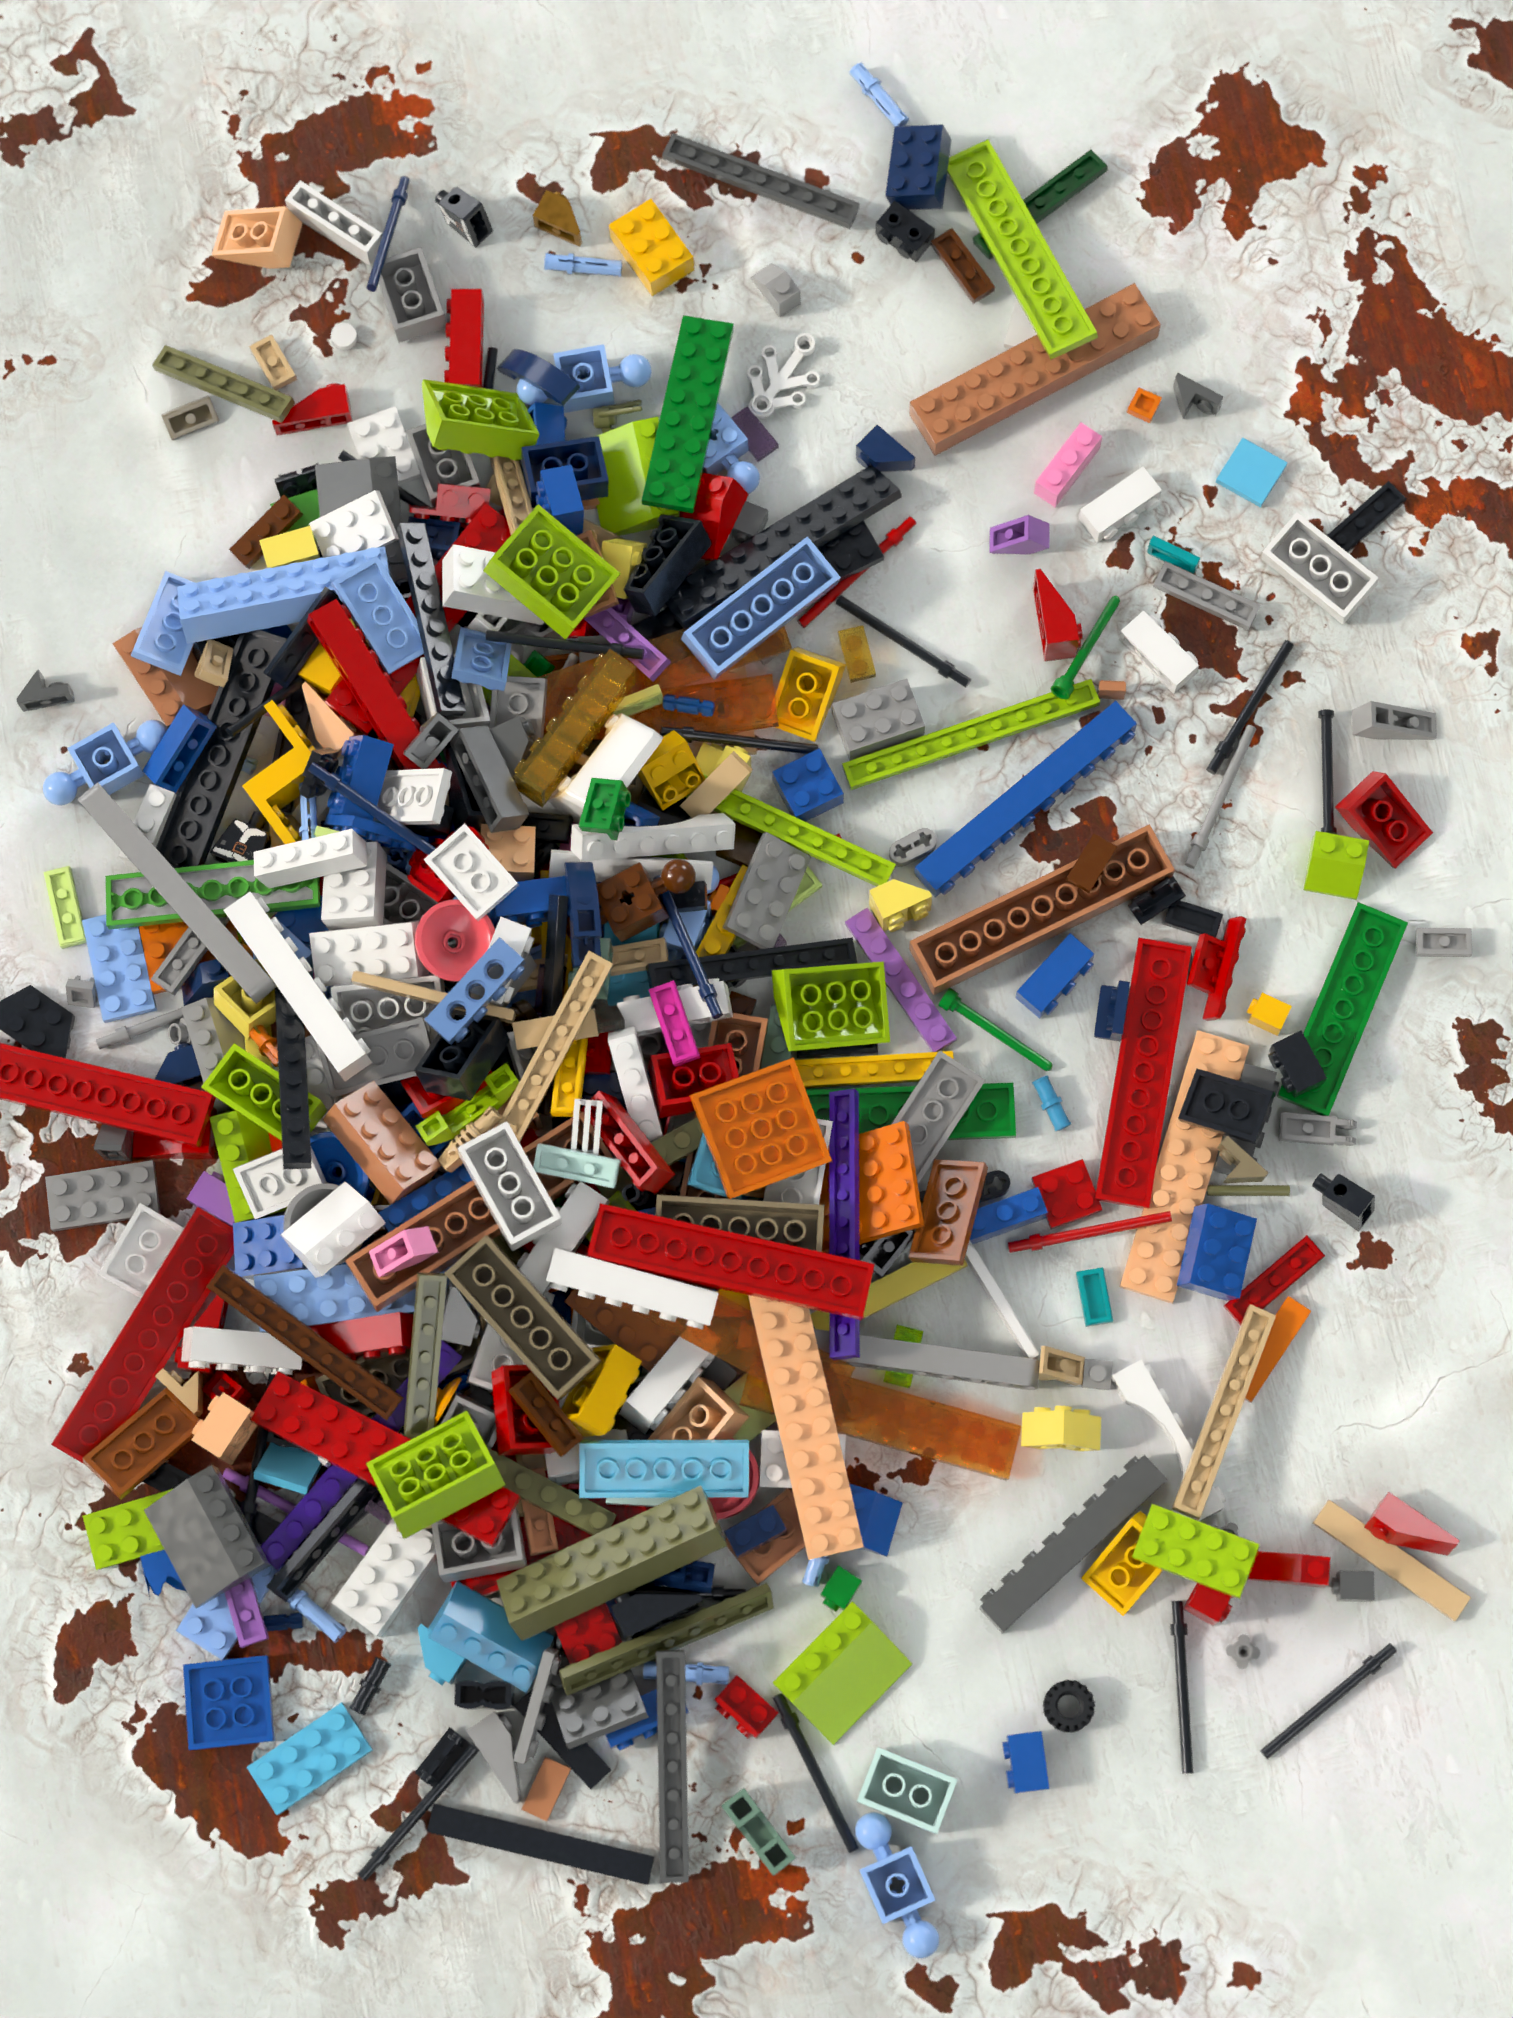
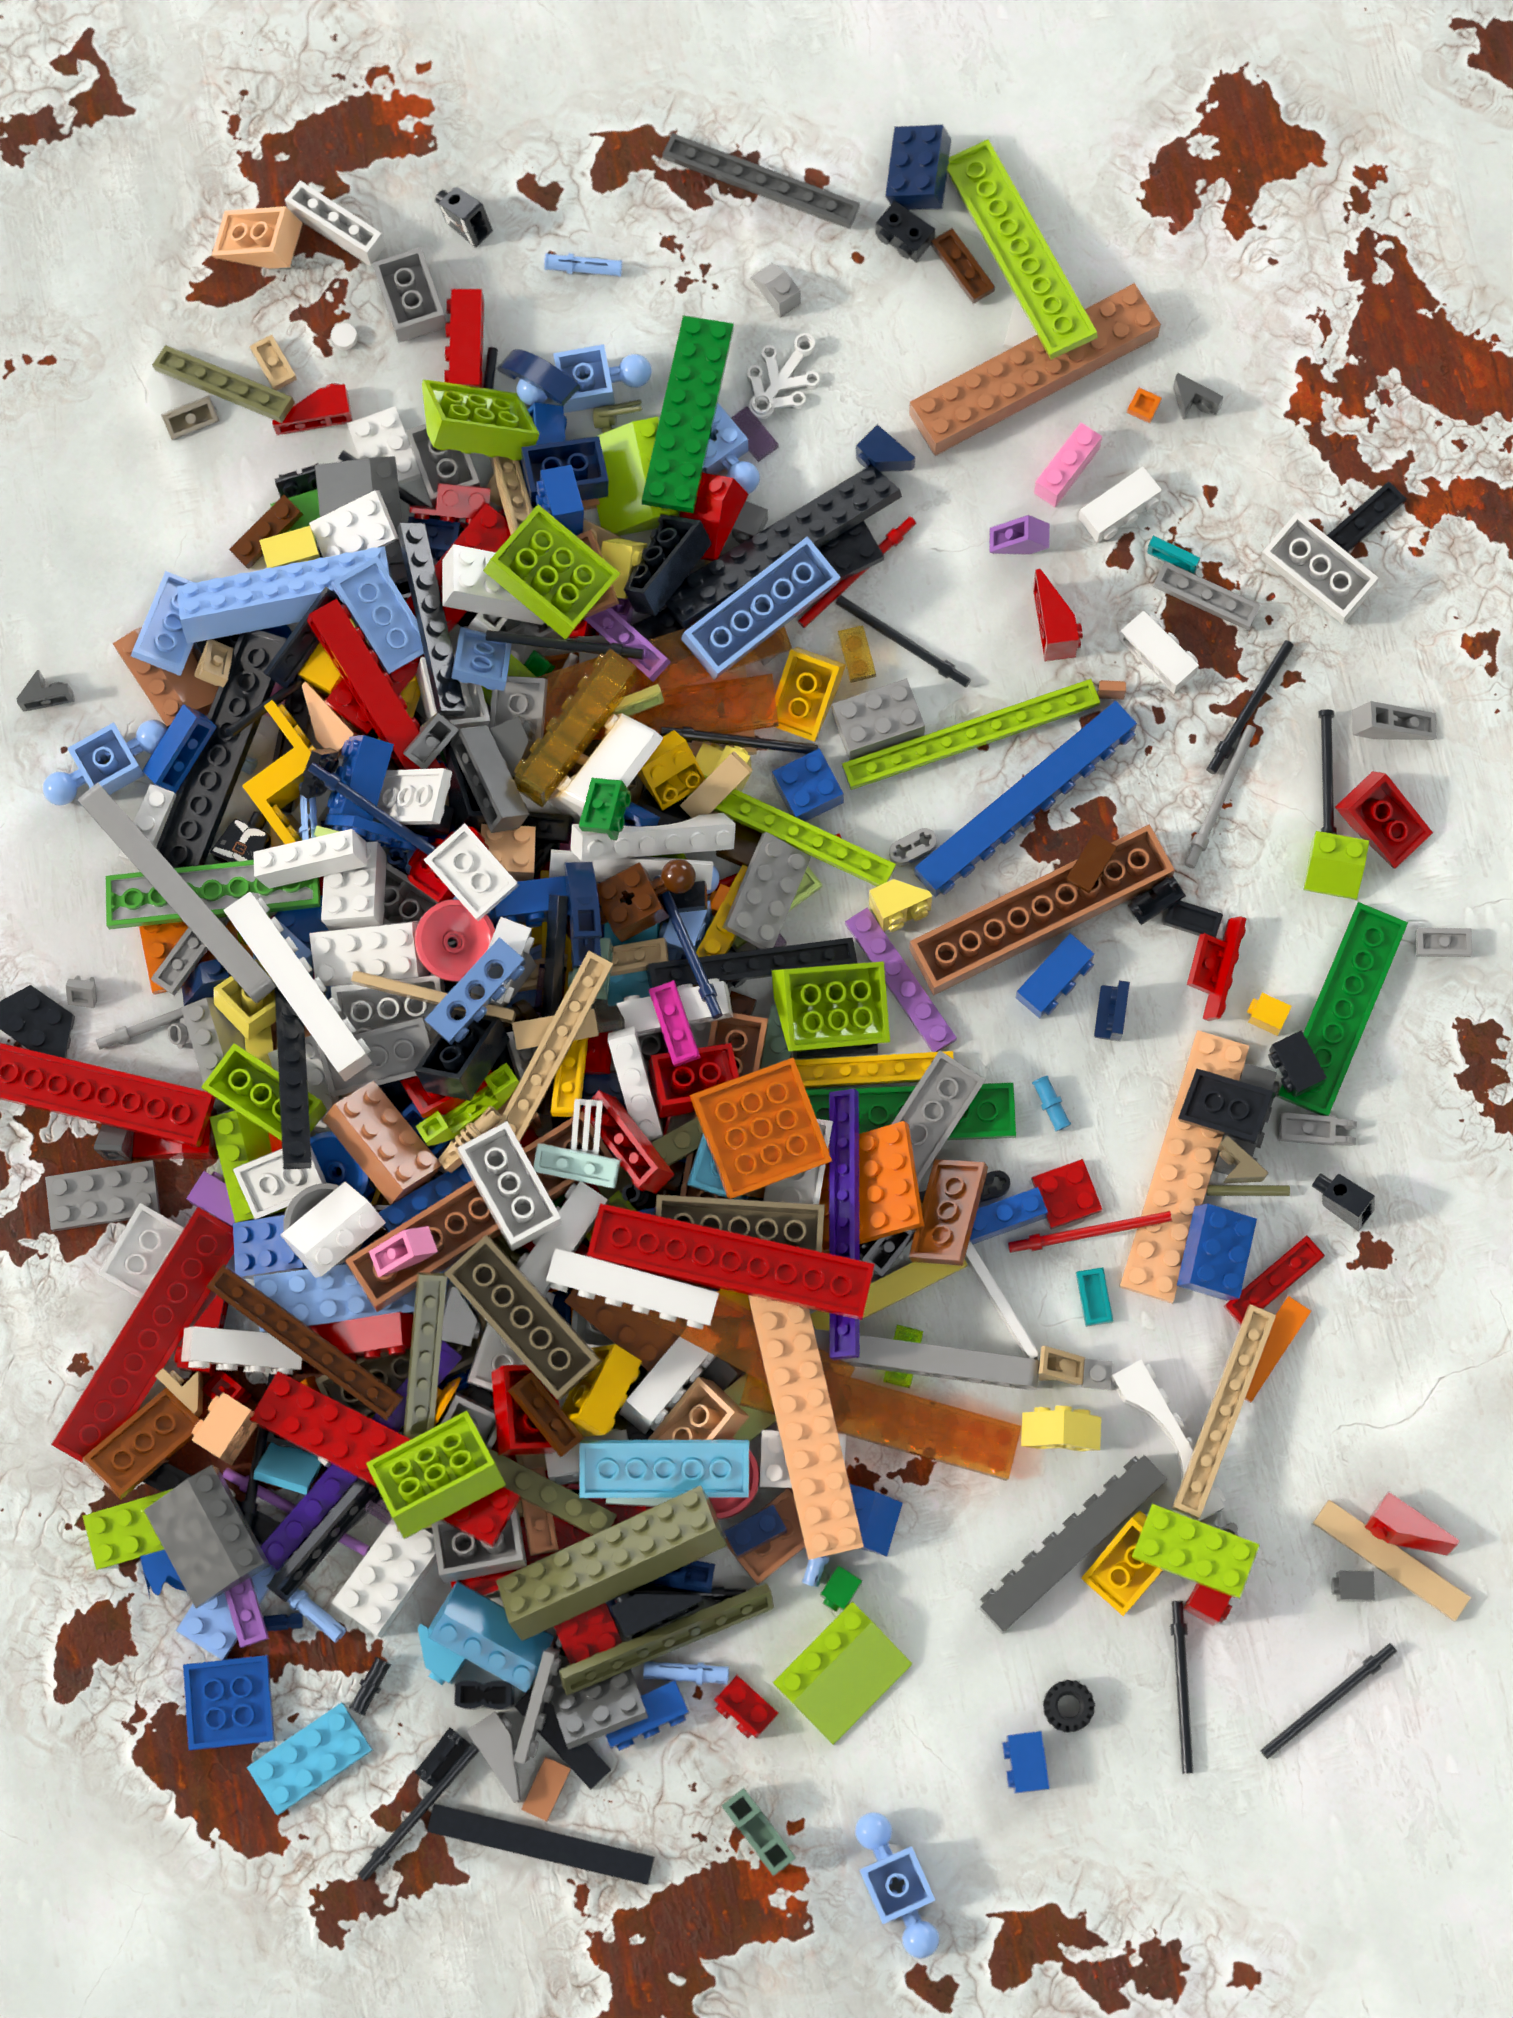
yellowish green tile [44,866,87,949] -> none
light blue plate [82,914,157,1023] -> none
dark blue slope [155,1043,203,1087] -> none
orange axle [249,1025,278,1067] -> none
dark blue bar [366,176,410,292] -> none
pearl gold slope [532,190,582,247] -> none
yellow brick [609,199,695,296] -> none
dark grey plate [656,1650,689,1883] -> none
blue axle [663,694,715,717] -> none
black bar [773,1693,859,1853] -> none
light blue pin [849,62,909,127] -> none
light aqua brick [857,1747,958,1834] -> none
green piece [938,988,1053,1071] -> none
dark green plate [973,149,1107,260] -> none
green piece [1050,596,1120,700] -> none
red plate [1095,937,1192,1209] -> none
medium azure tile [1216,437,1287,508] -> none
light grey plate [1226,1635,1260,1669] -> none
red slope [1247,1551,1331,1588] -> none

